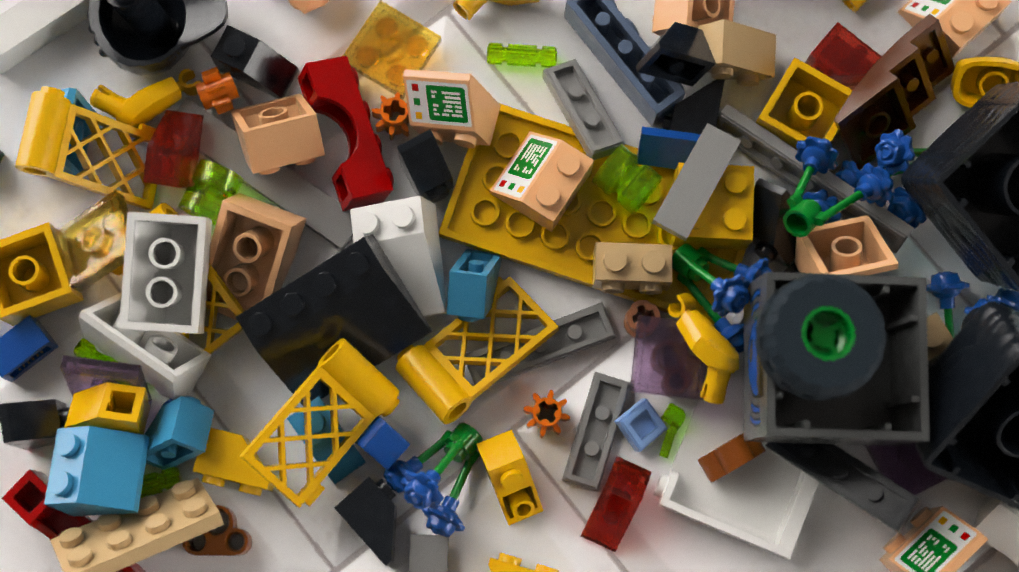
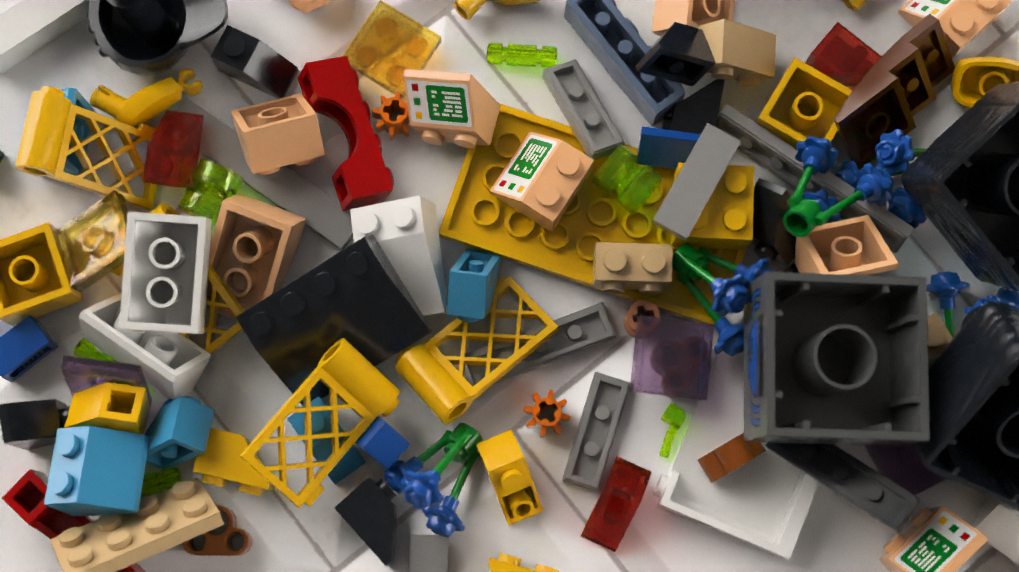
orange gear [195,67,240,115] -> none
black slope [397,130,454,203] -> none
light blue tile [614,398,668,452] -> none
yellow arm [667,293,740,404] -> none
black wheel [755,273,886,401] -> none

